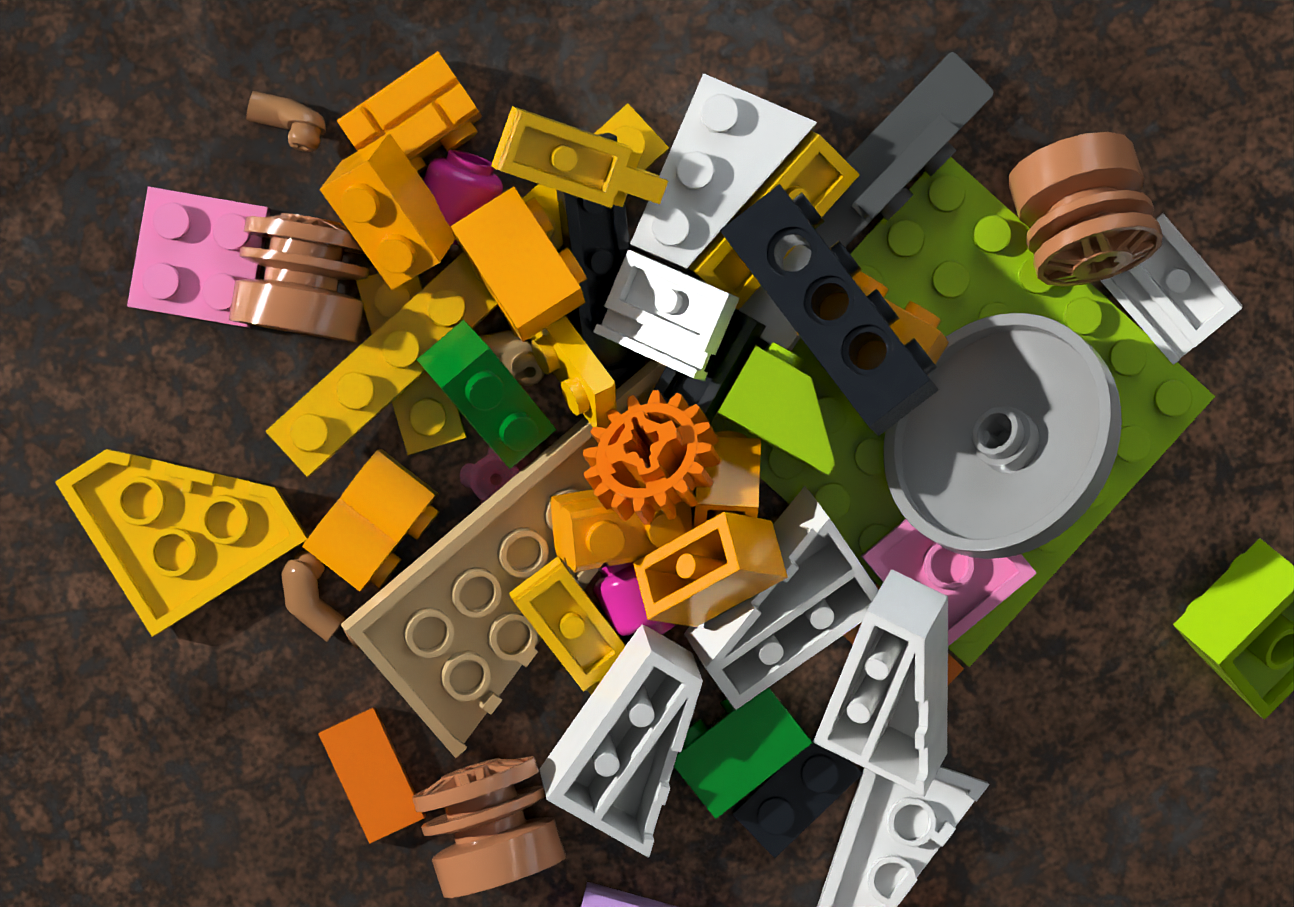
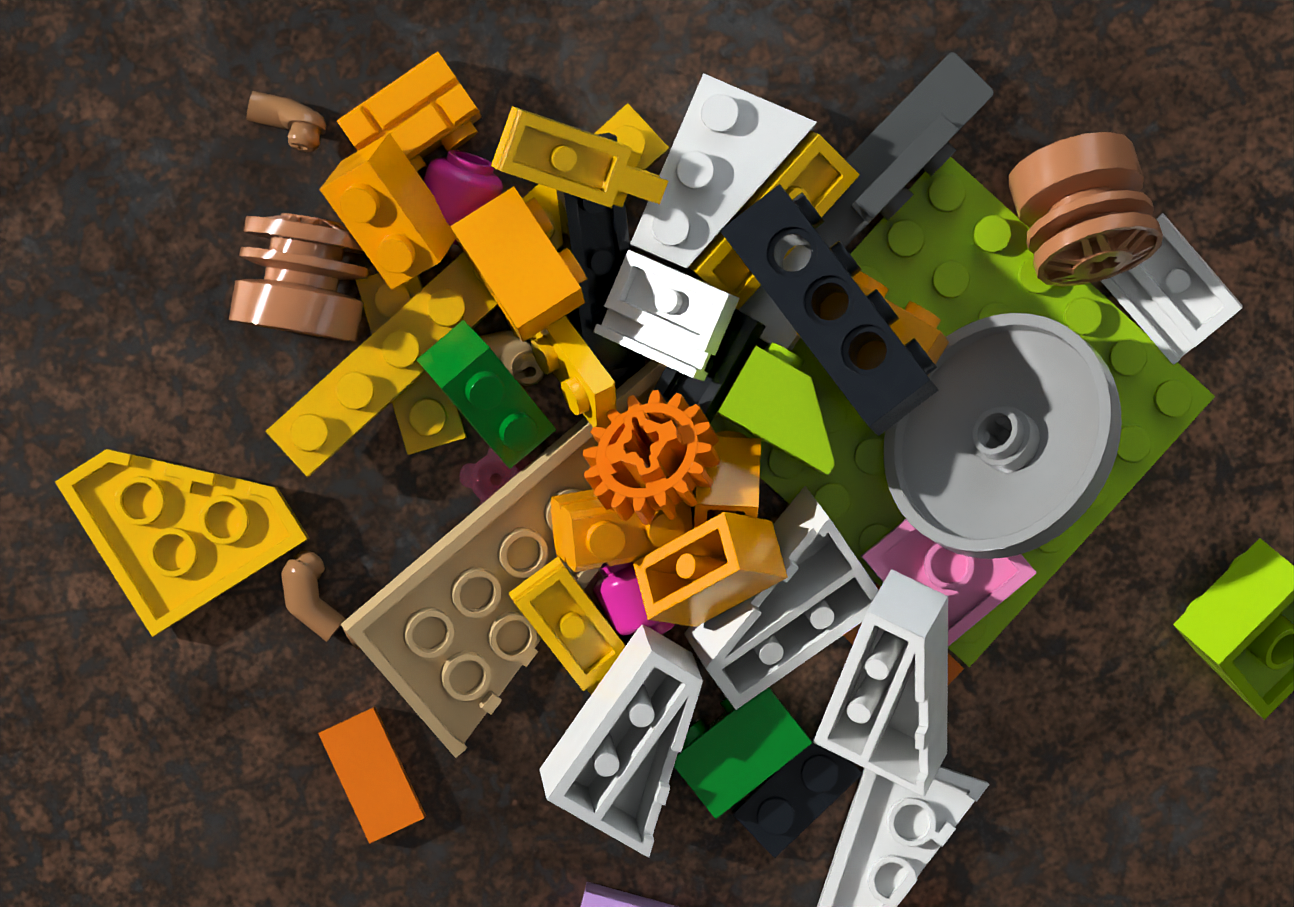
bright pink plate [127,187,271,328] -> none
light orange brick [302,449,439,592] -> none
nougat wheel [412,756,566,898] -> none

